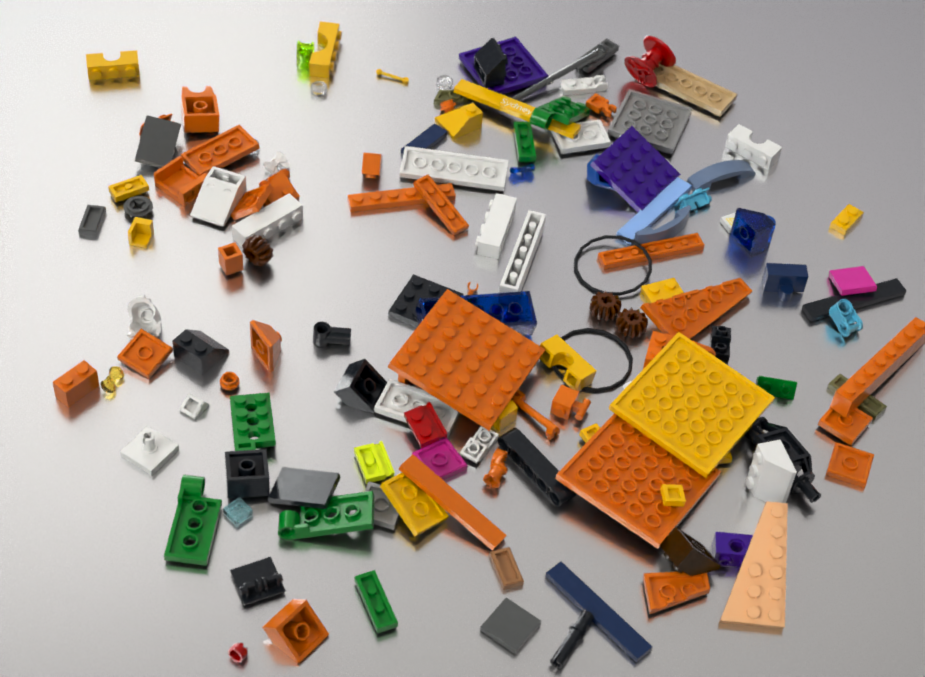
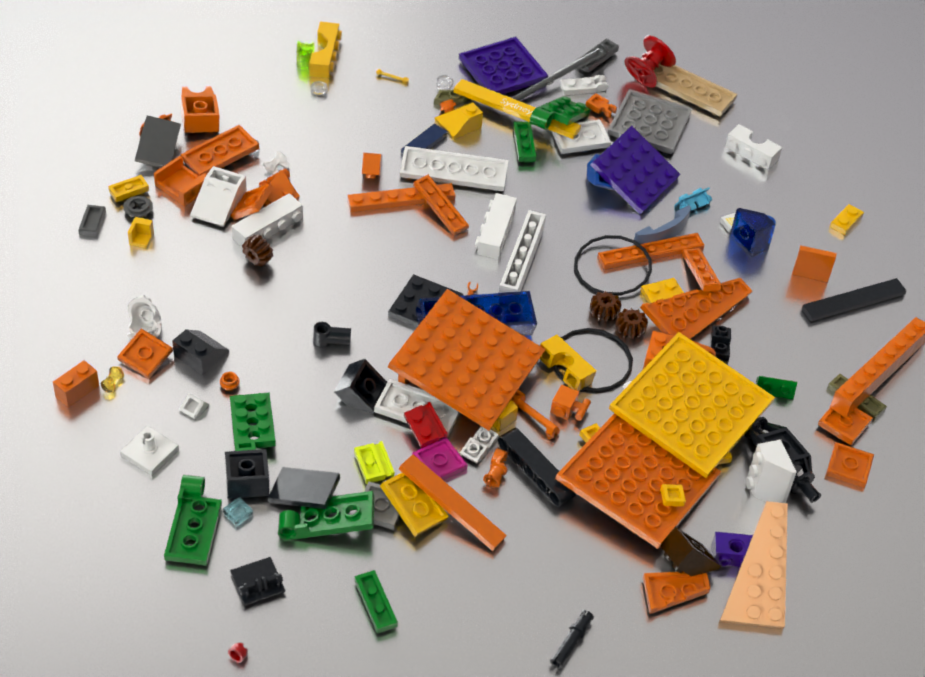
yellow arch [86,50,140,80] -> none
orange brick [218,242,243,275] -> none
orange slope [250,320,282,372] -> none
orange slope [262,599,329,663] -> none
black slope [473,38,508,88] -> none
dark grey tile [480,597,541,655] -> none
medium nougat tile [489,547,524,590] -> none
clear blue piece [509,164,535,177] -> none
dark blue tile [545,561,653,663] -> none
light blue tile [616,177,692,245] -> none
sand blue slope [687,160,756,191] -> none
dark blue piece [762,263,809,302] -> none
dark pink tile [829,266,877,296] -> none
medium azure piece [829,299,863,337] -> none
none -> orange tile [682,248,722,292]
none -> orange tile [792,245,837,283]

